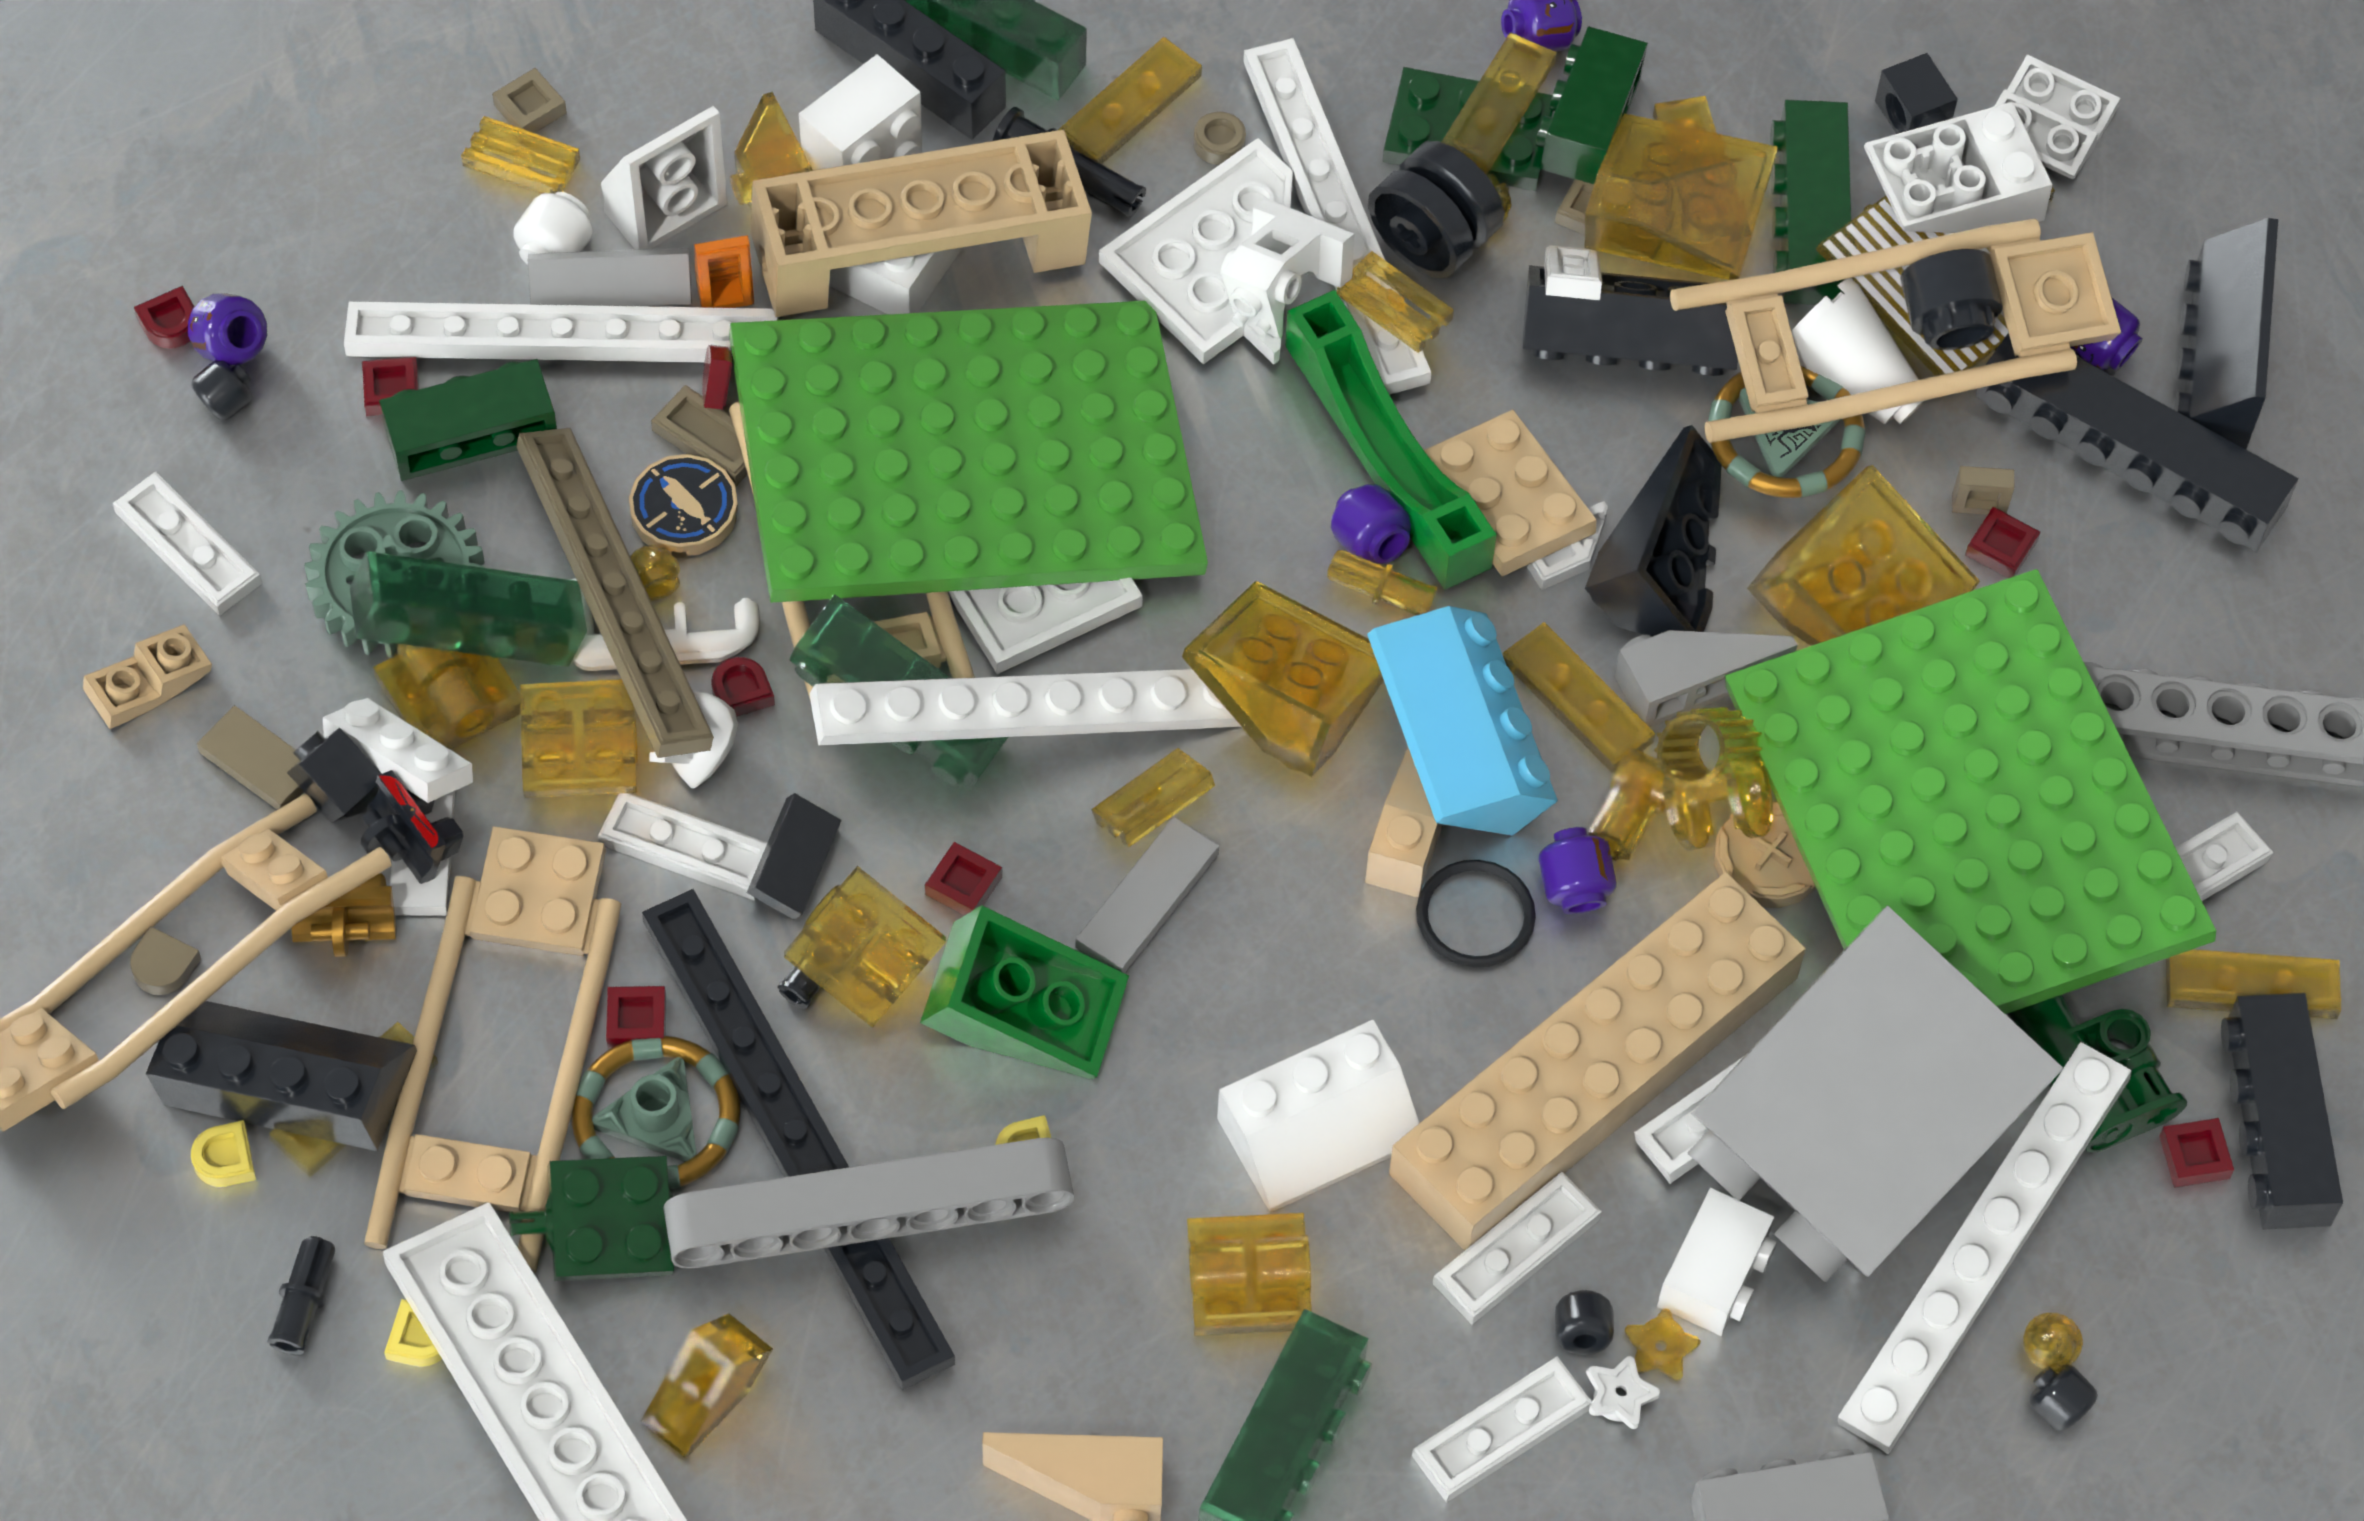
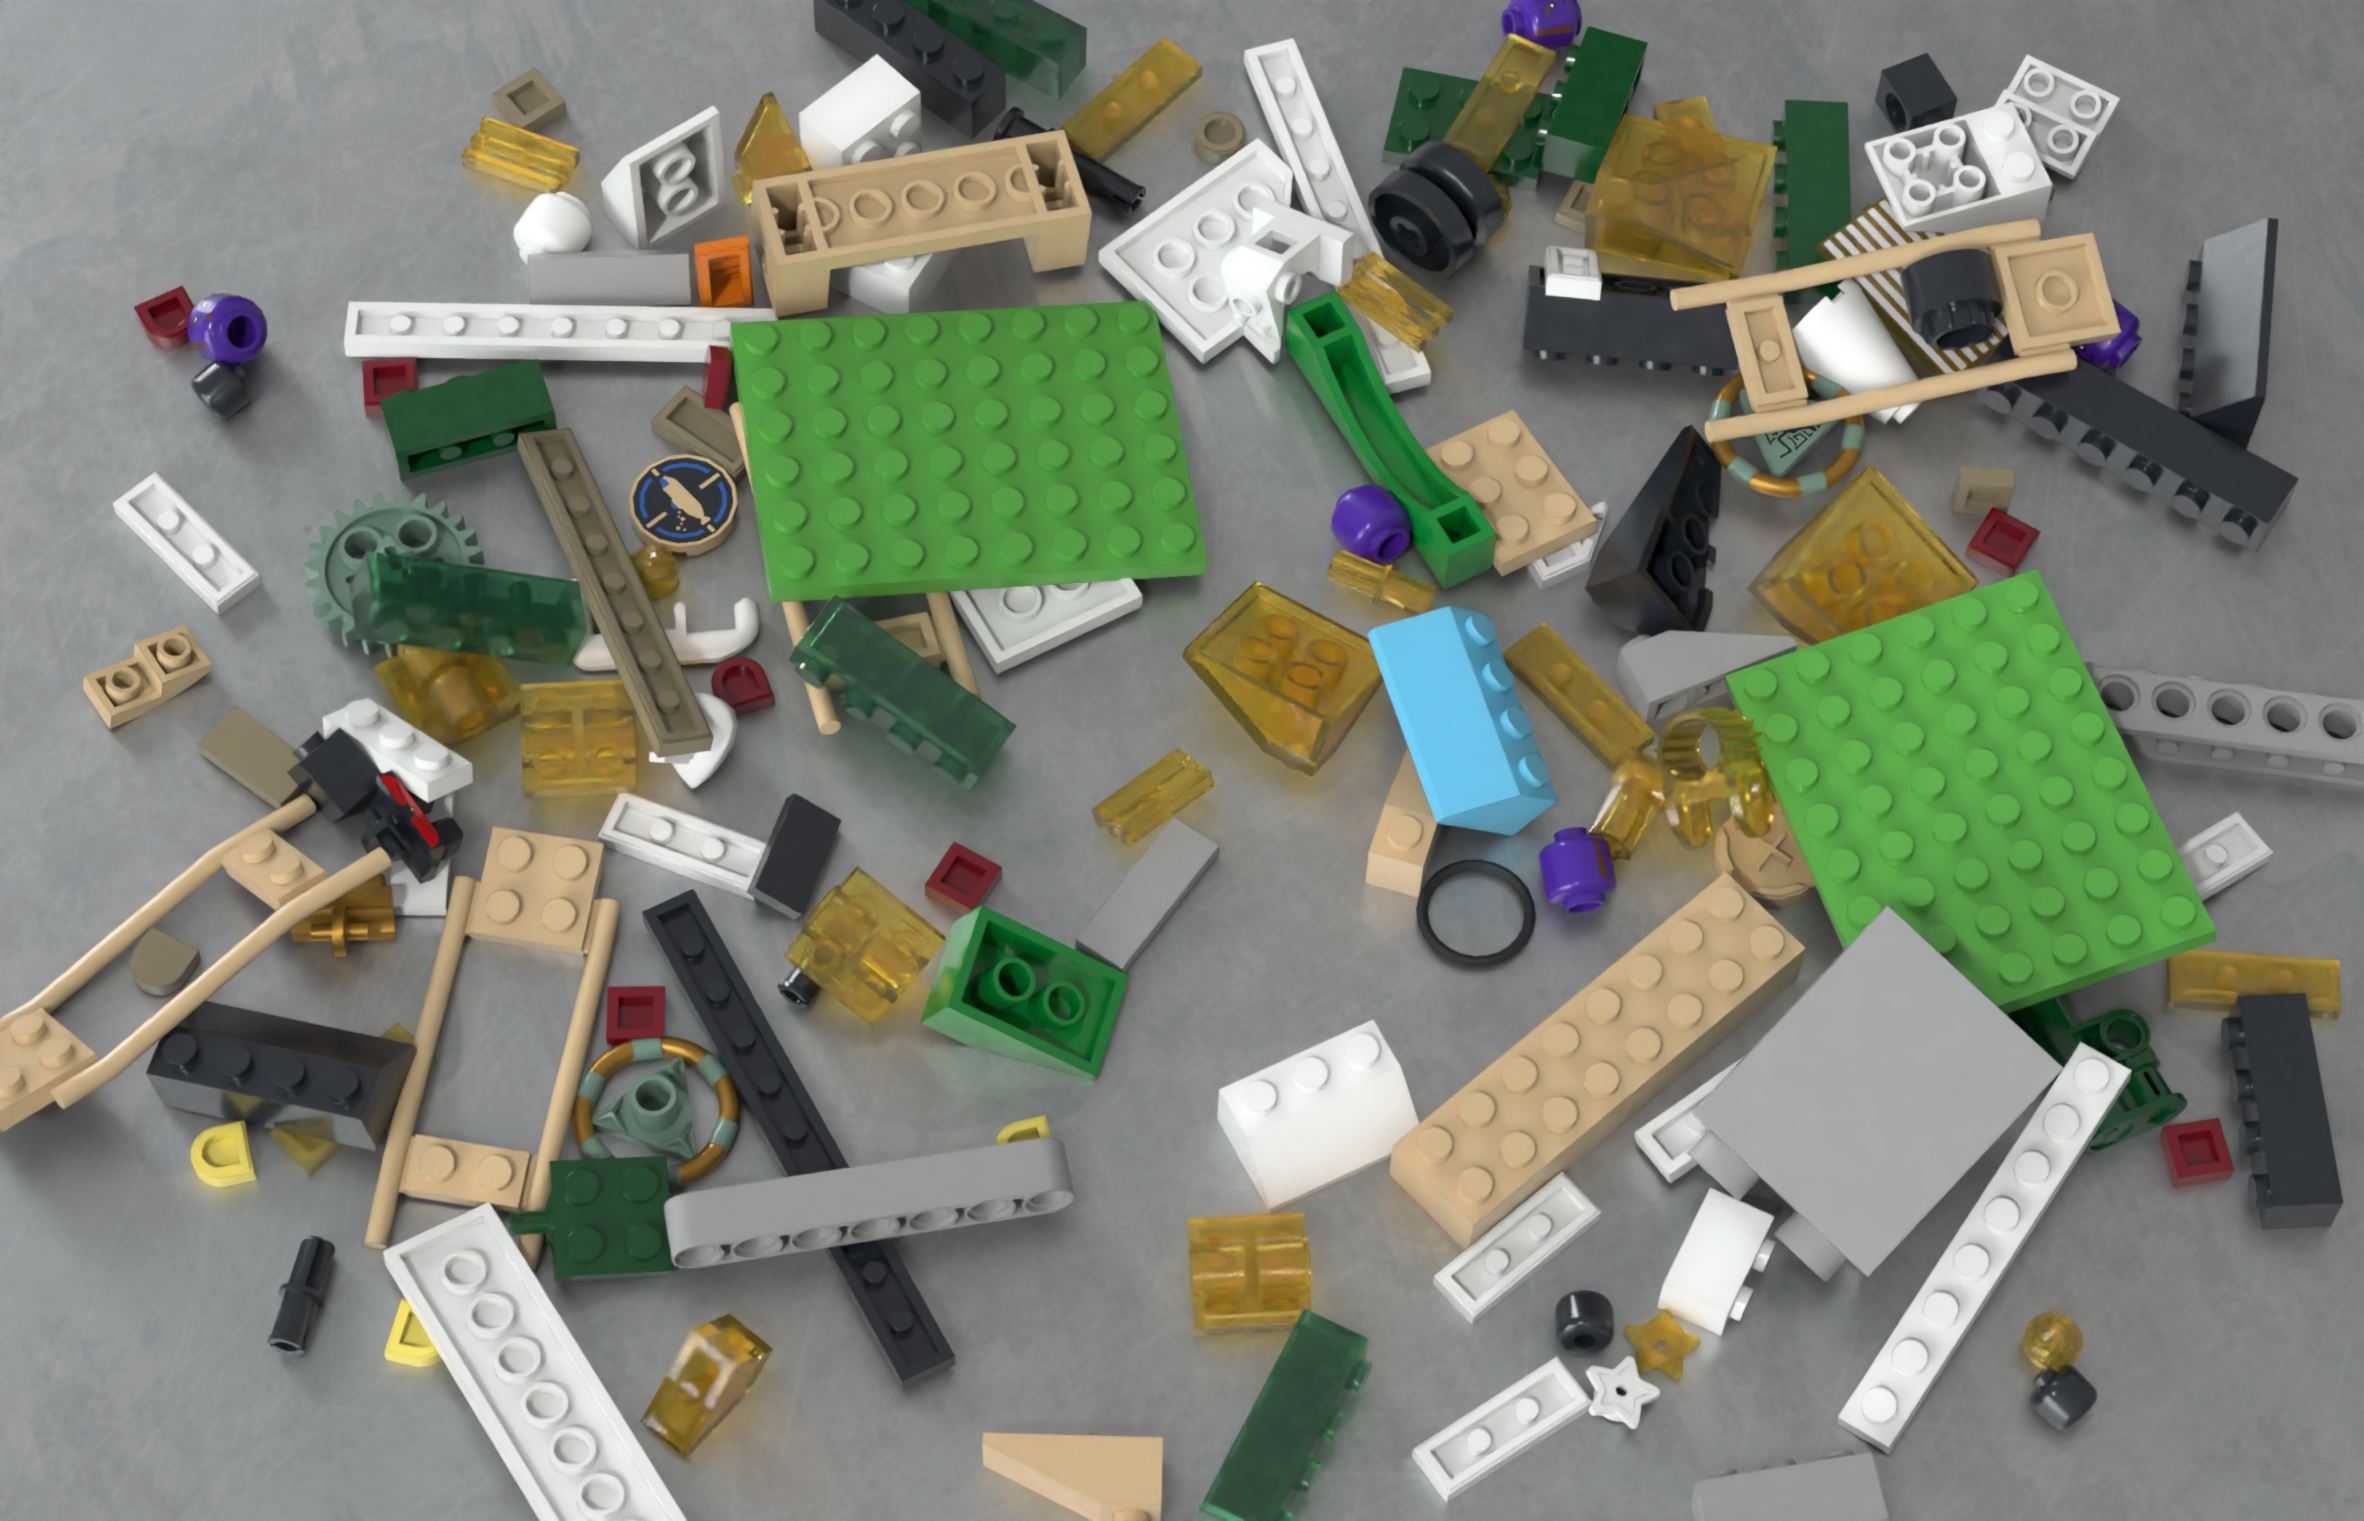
white plate [809,667,1250,745] -> none

